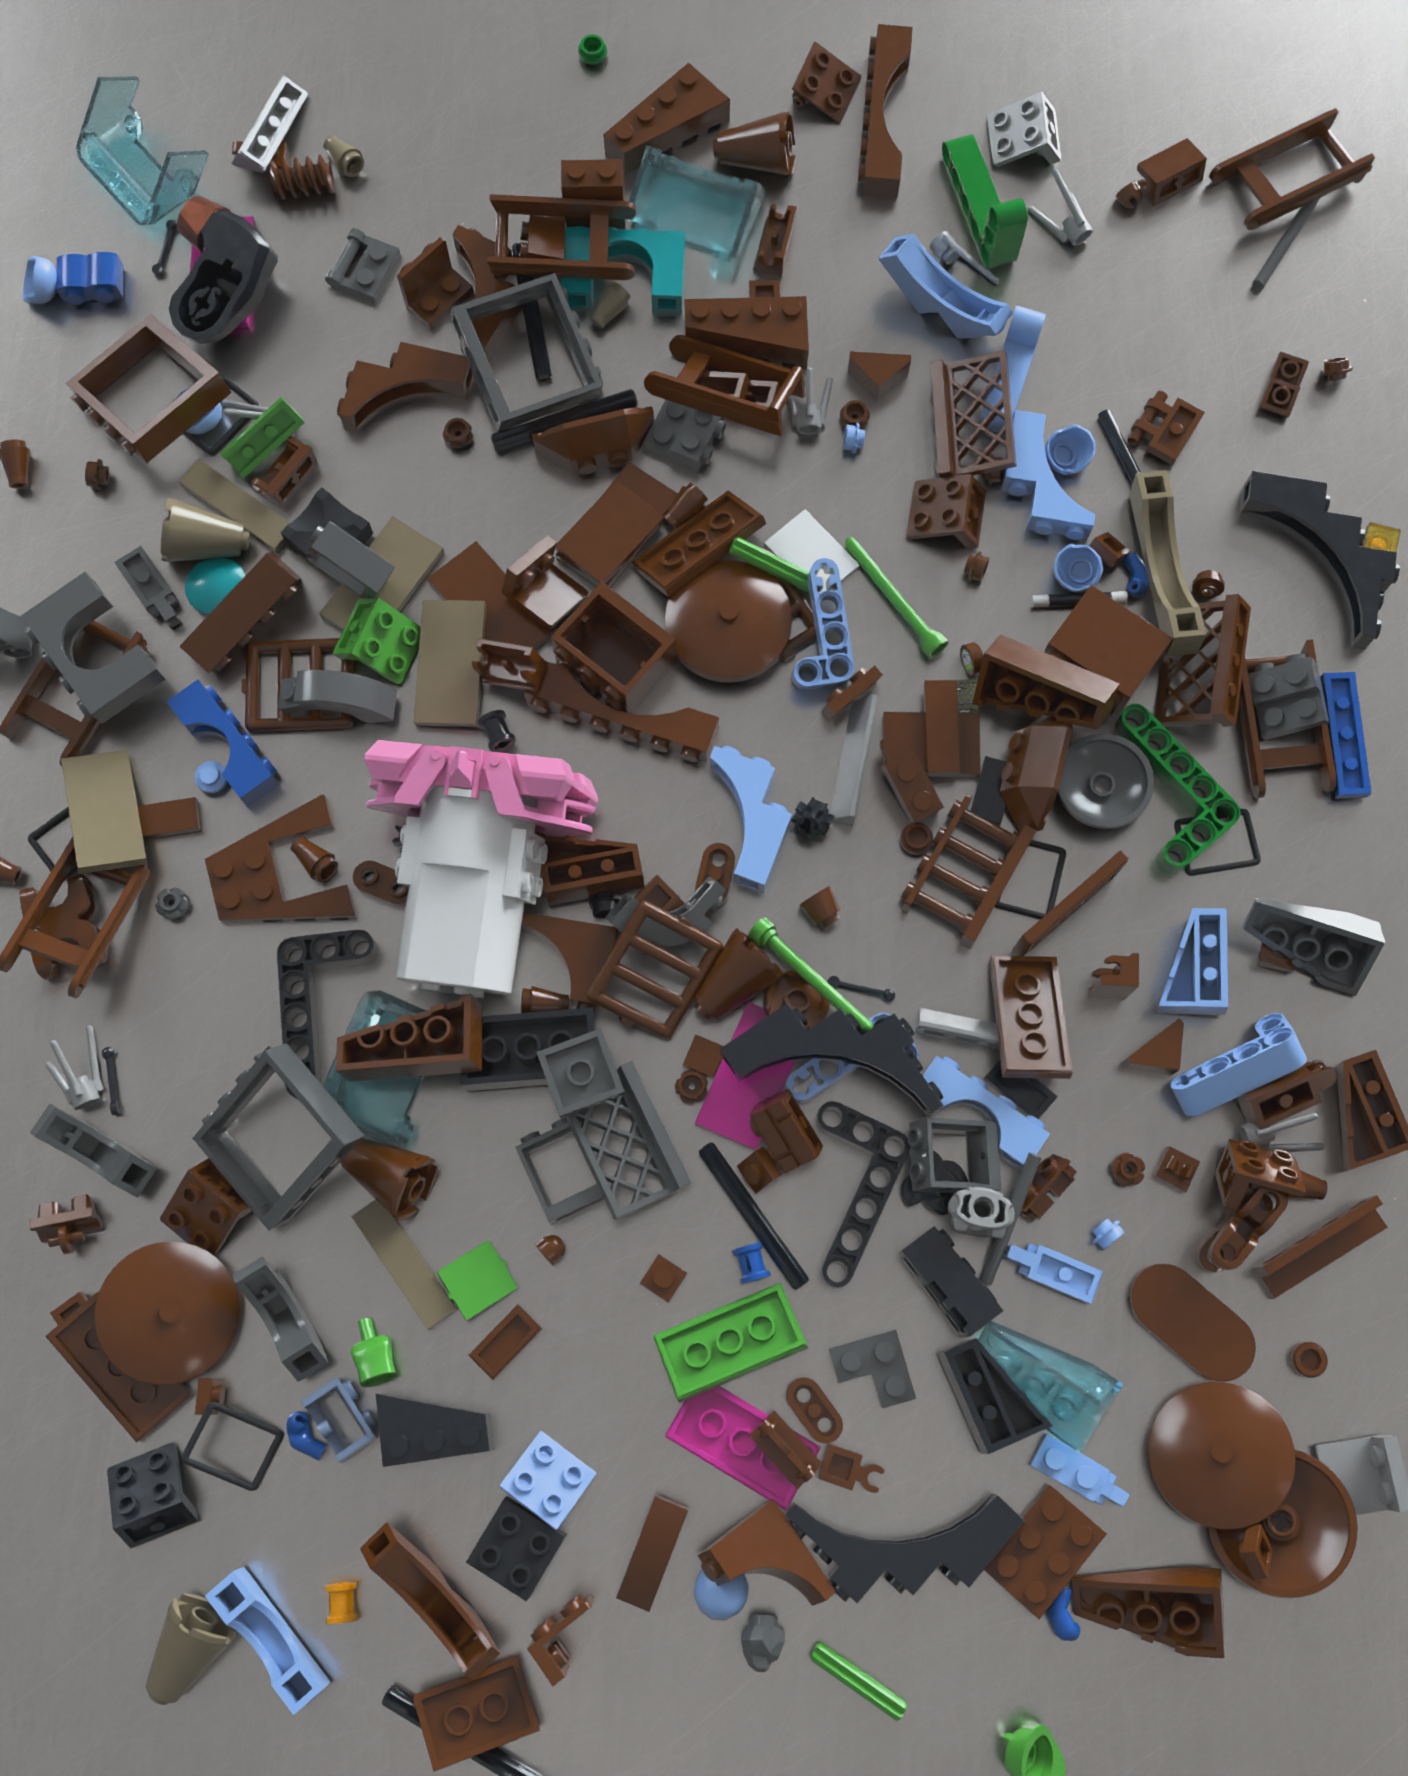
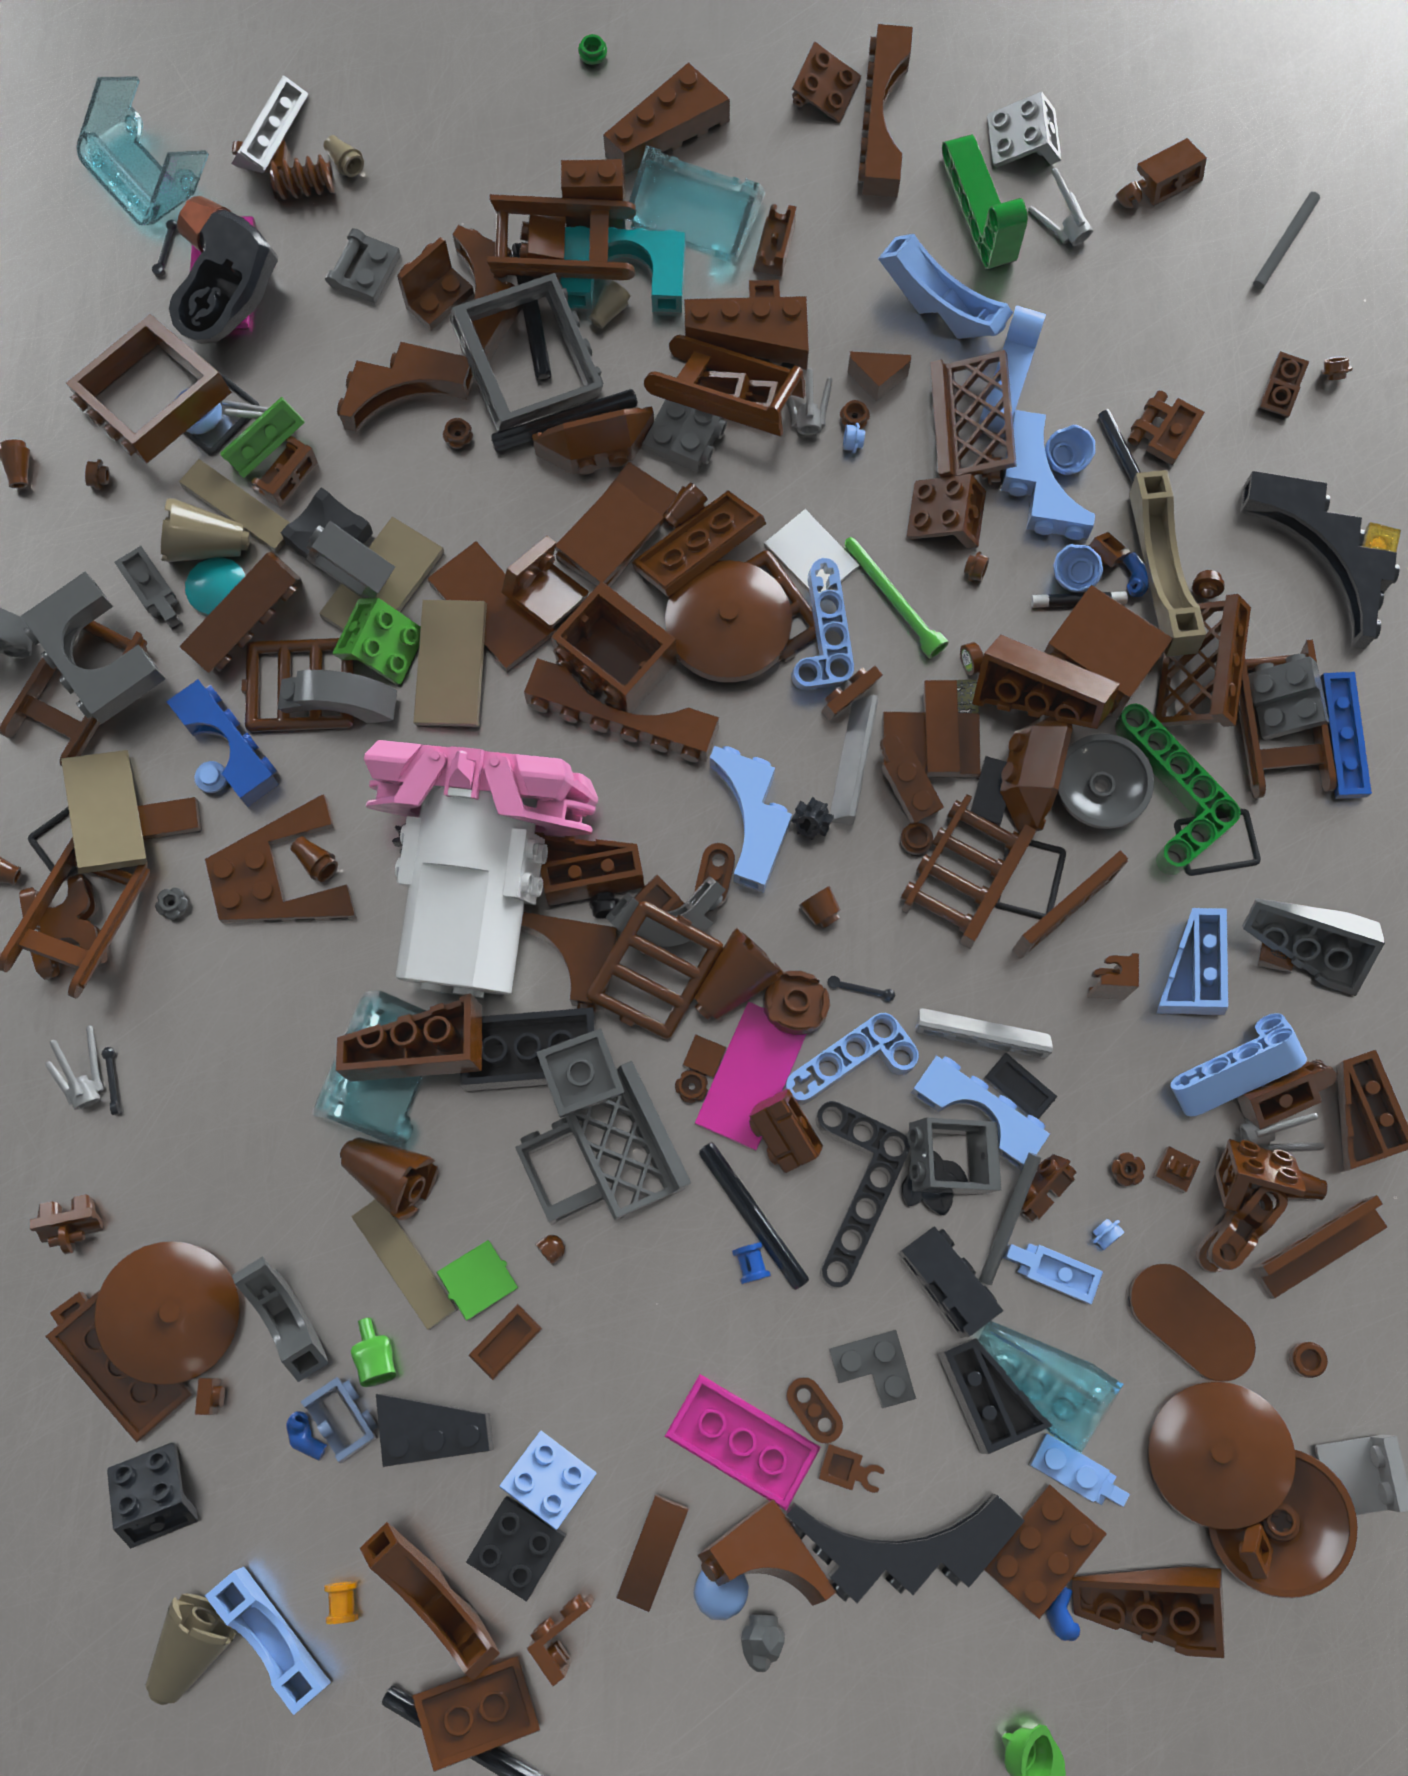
light blue hair [22,256,57,304] -> none
dark grey arch [30,1104,157,1198] -> none
blue brick [56,252,124,305] -> none
reddish brown bracket [160,1158,252,1256] -> none
black piece [181,1402,283,1491] -> none
dark grey window [192,1043,365,1231] -> none
black beam [277,930,379,1101] -> none
reddish brown plate [353,860,409,907] -> none
reddish brown hinge [472,639,548,692] -> none
black bush [478,710,516,752] -> none
reddish brown cone [521,986,569,1013] -> none
reddish brown plate [640,1254,687,1303] -> none
bright green tile [653,1282,808,1403] -> none
reddish brown cone [713,112,795,176] -> none
black arch [720,1003,944,1117] -> none
bright green axle [729,538,817,592] -> none
reddish brown plate [737,1147,782,1194] -> none
bright green piece [748,917,873,1033] -> none
reddish brown hinge [749,1410,823,1489] -> none
bright green axle [810,1642,907,1721] -> none
light grey plant [930,231,999,284] -> none
light grey piece [948,1186,1015,1238] -> none
tile [989,955,1073,1079] -> none
reddish brown slope [1121,1018,1184,1075] -> none
reddish brown piece [1209,108,1375,230] -> none

